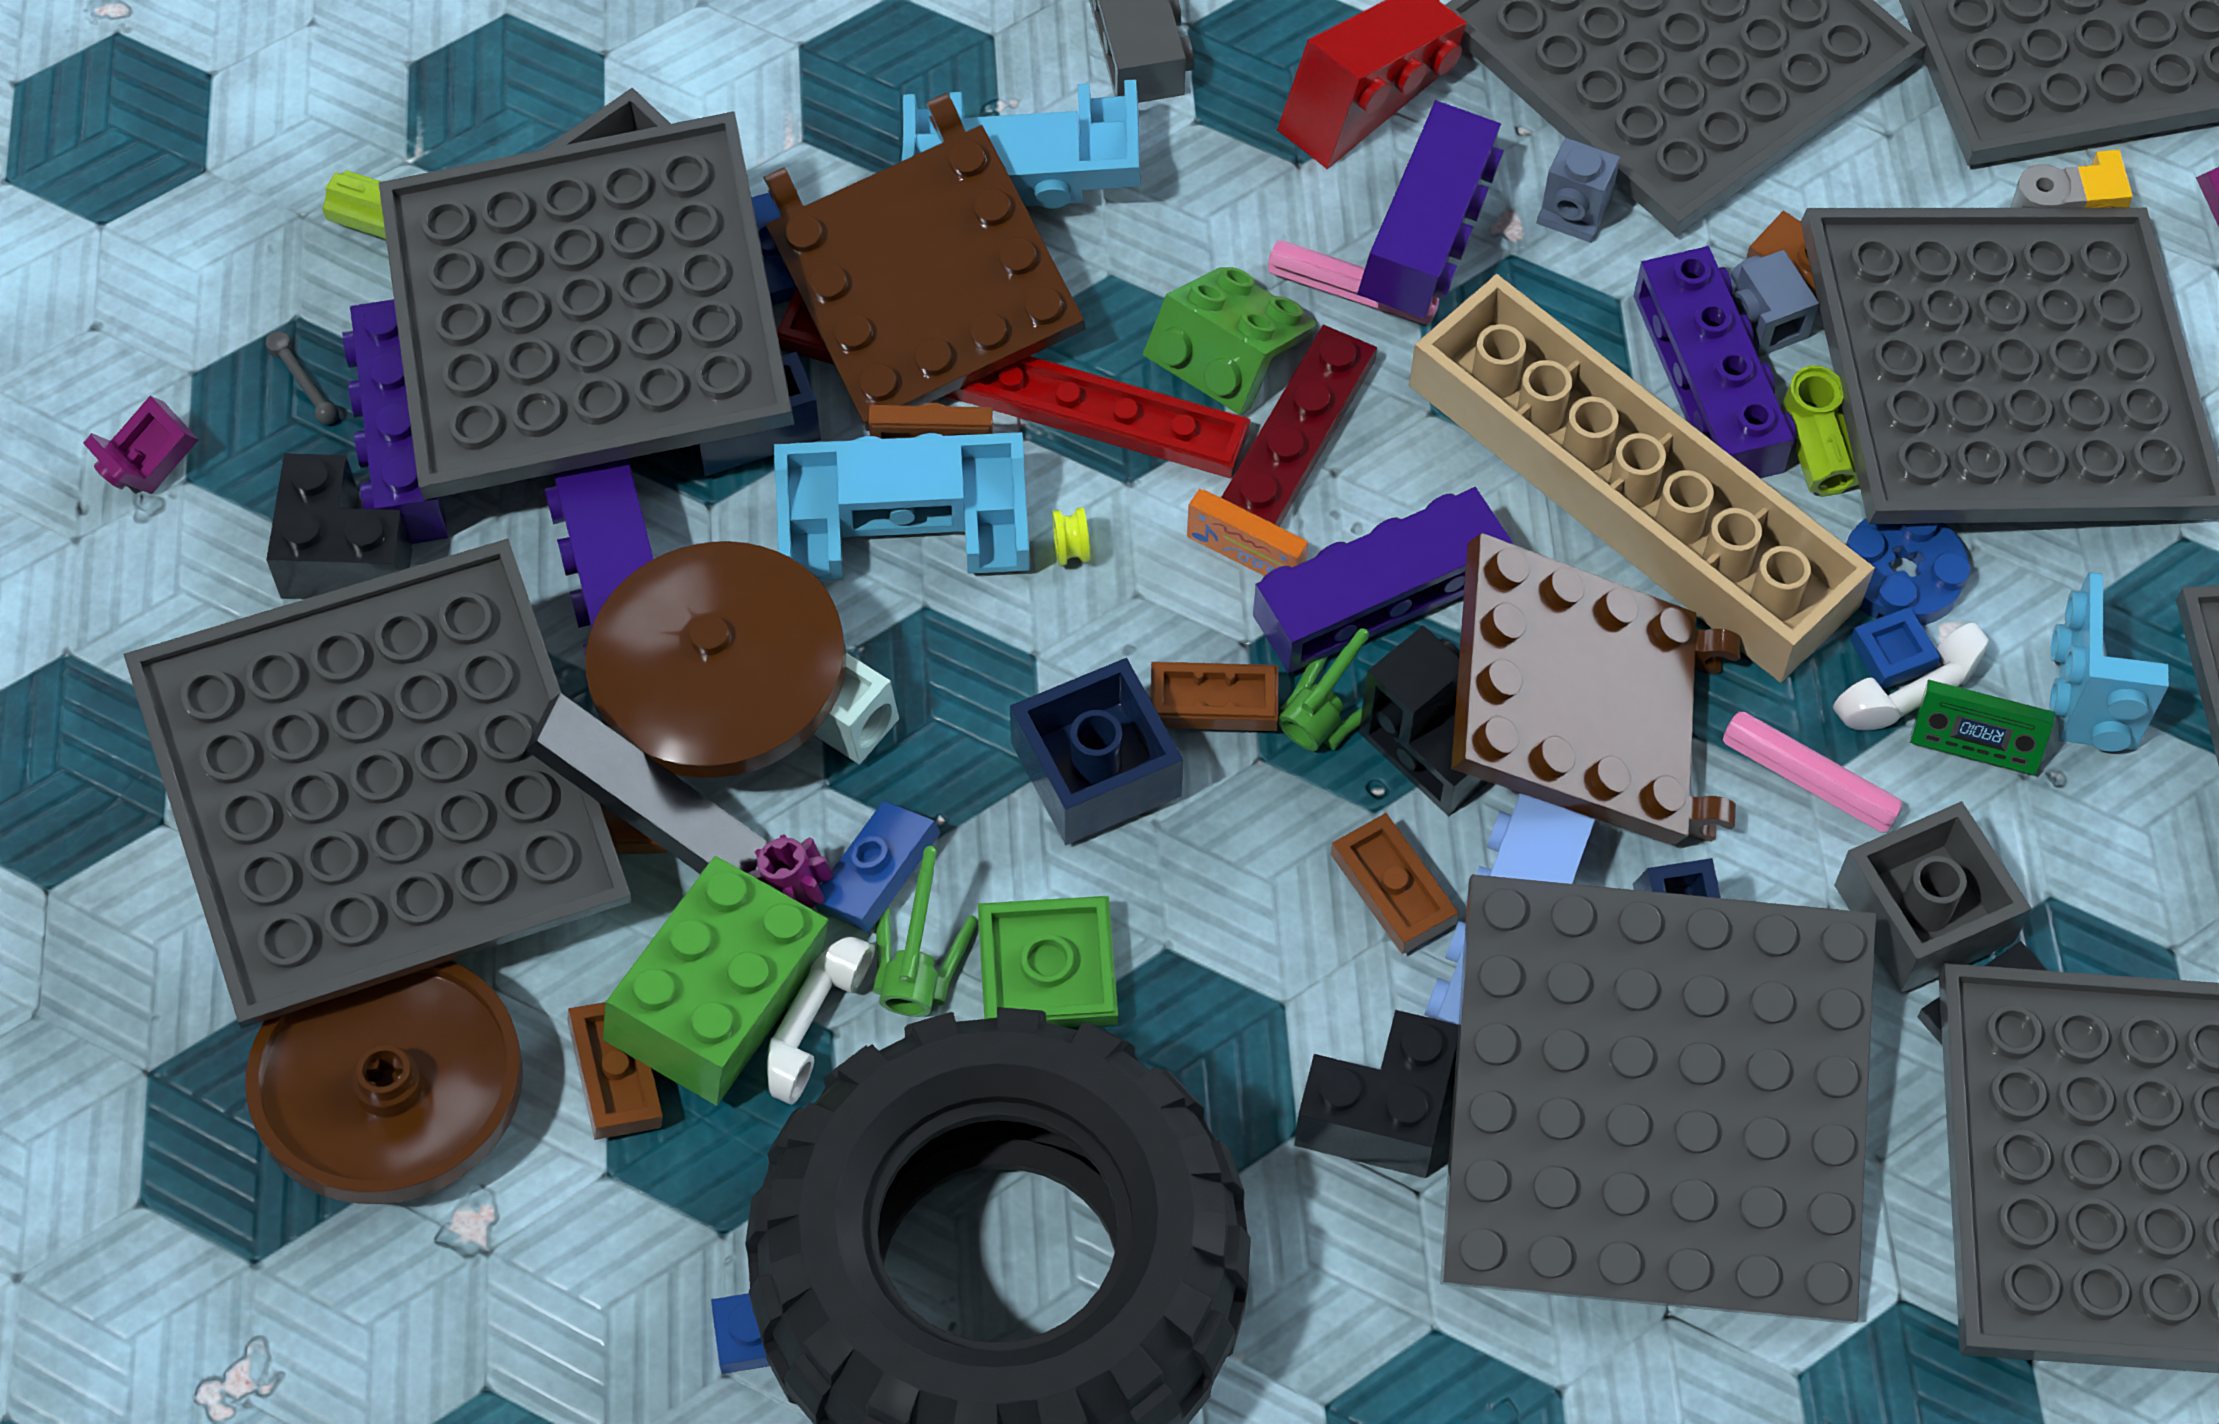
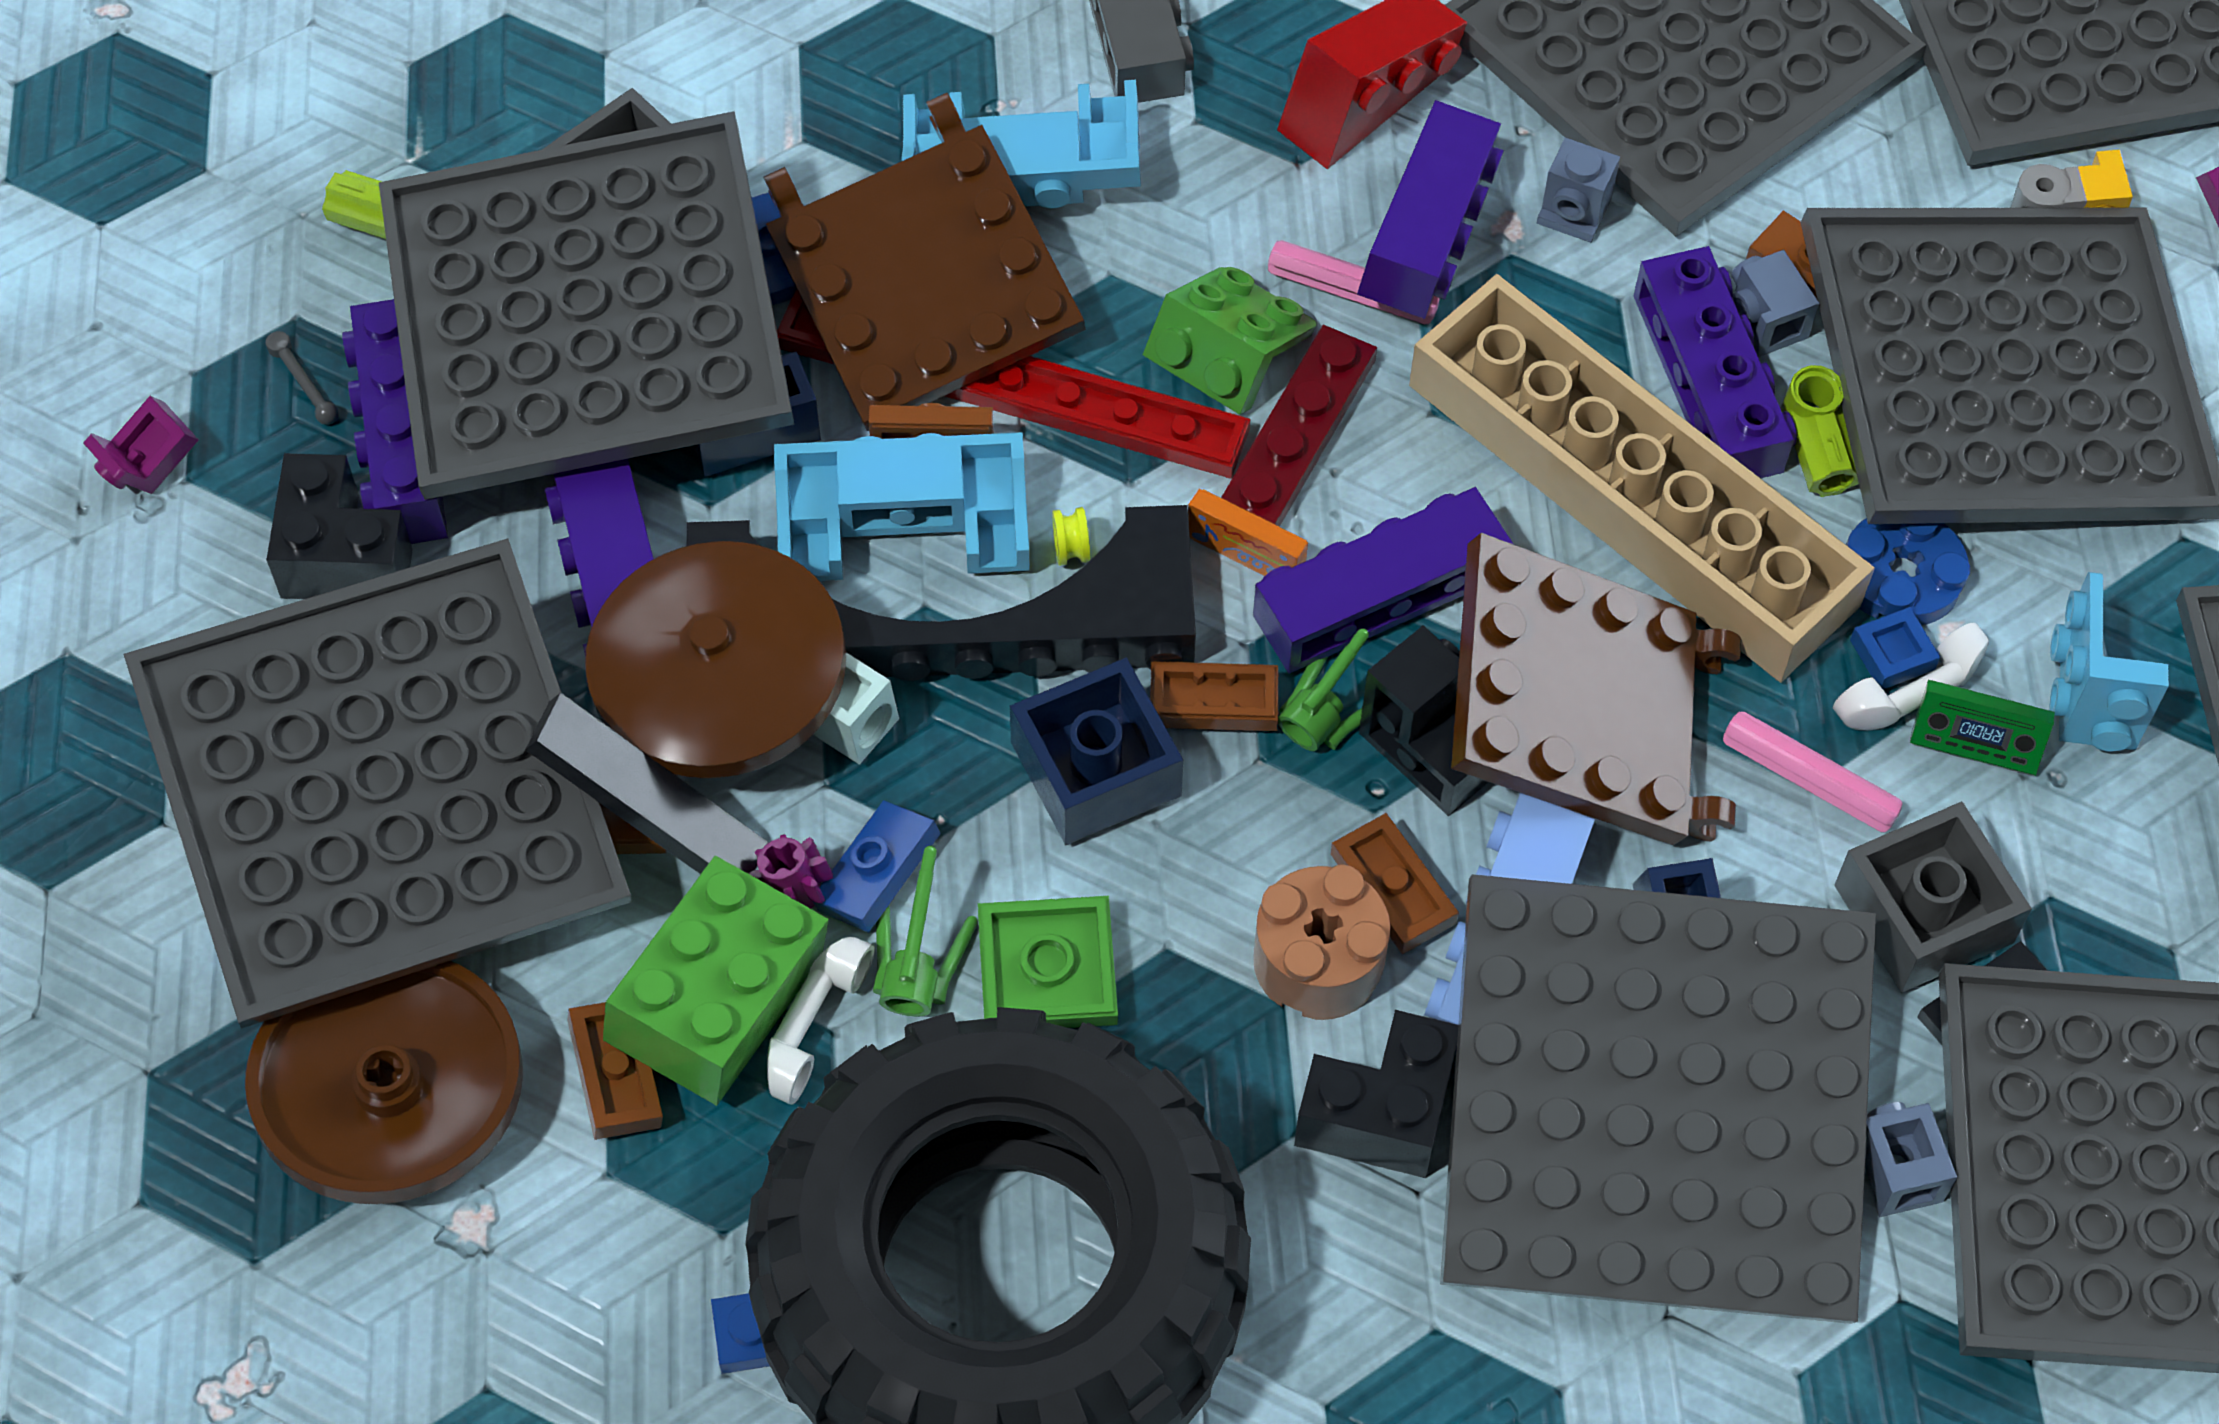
none -> black arch [686,505,1196,681]
none -> nougat brick [1253,864,1390,1020]
none -> sand blue brick [1865,1102,1957,1218]

